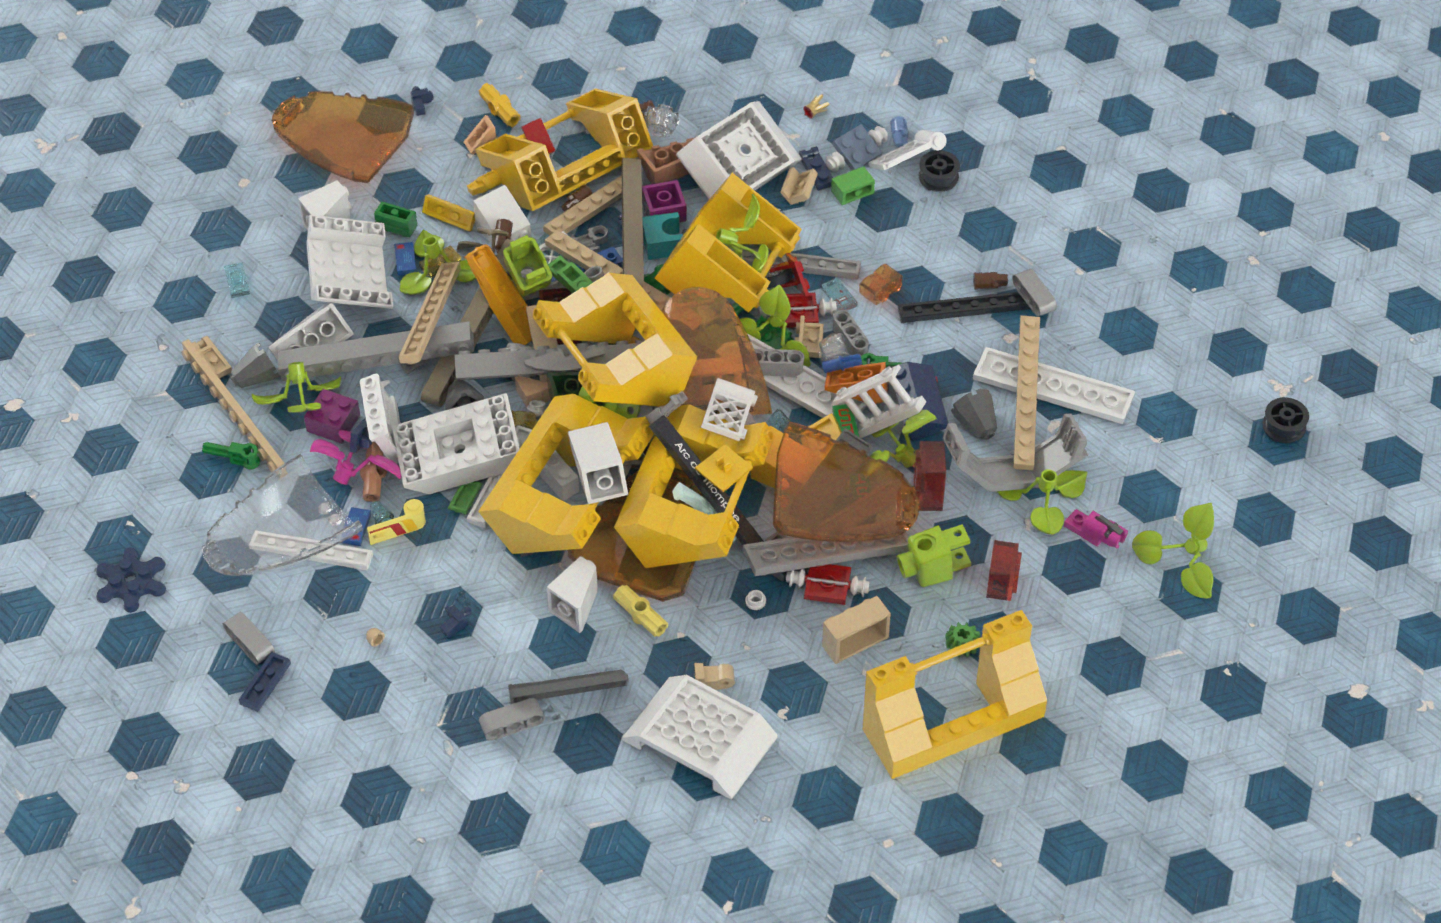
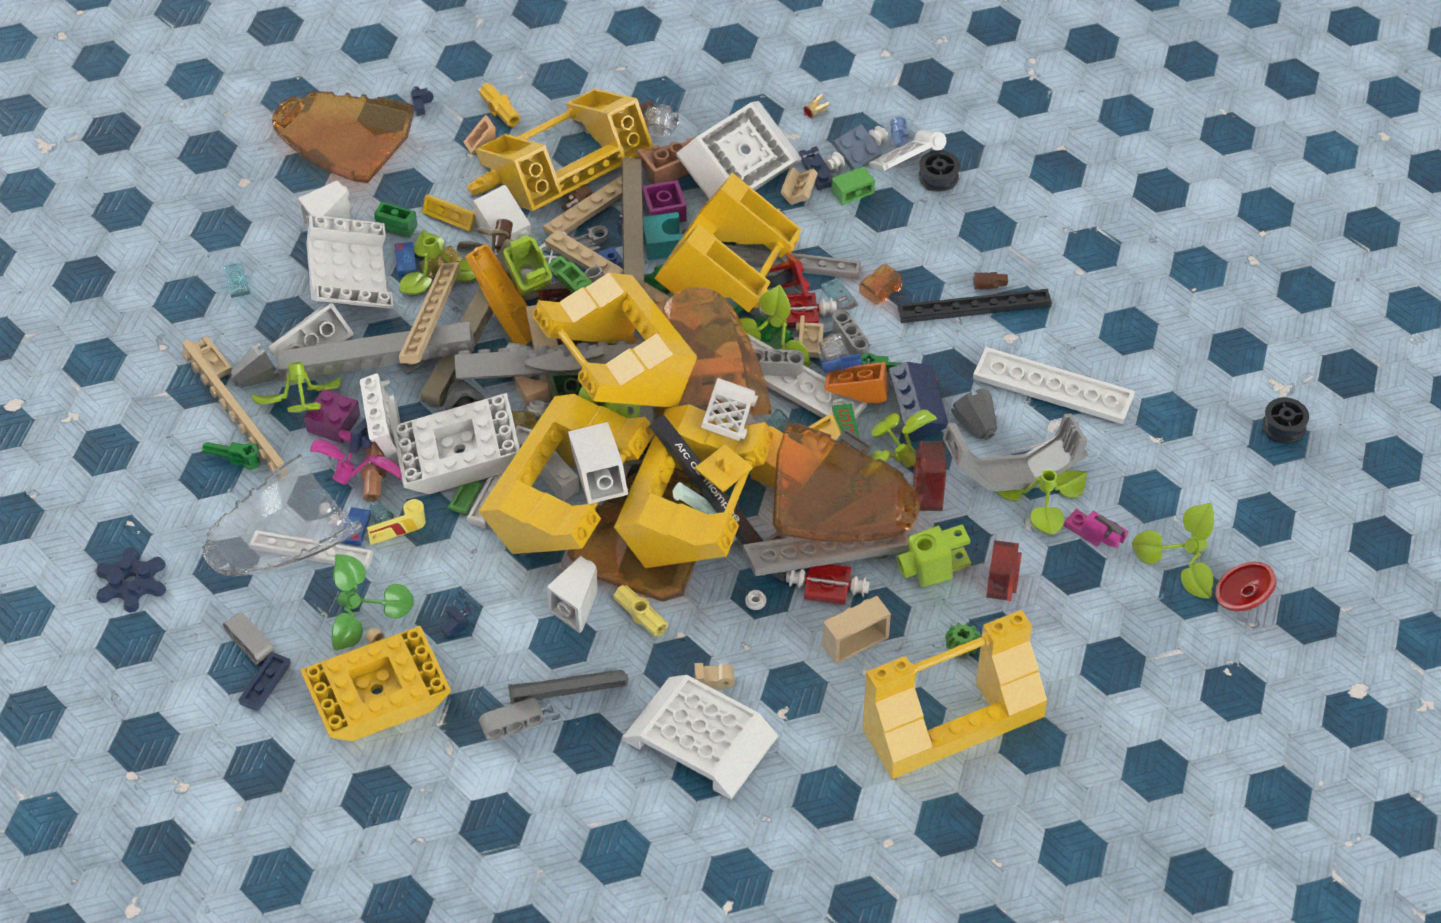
red slope [521,118,555,155] -> none
light grey piece [646,391,688,425] -> none
lime plant [716,194,769,273] -> none
white fence [832,365,926,438] -> none
light grey beam [1012,268,1057,317] -> none
tan plate [1013,316,1040,470] -> none
none -> yellow slope [300,626,451,741]
none -> bright green plant [332,554,414,651]
none -> red dish [1216,561,1277,611]

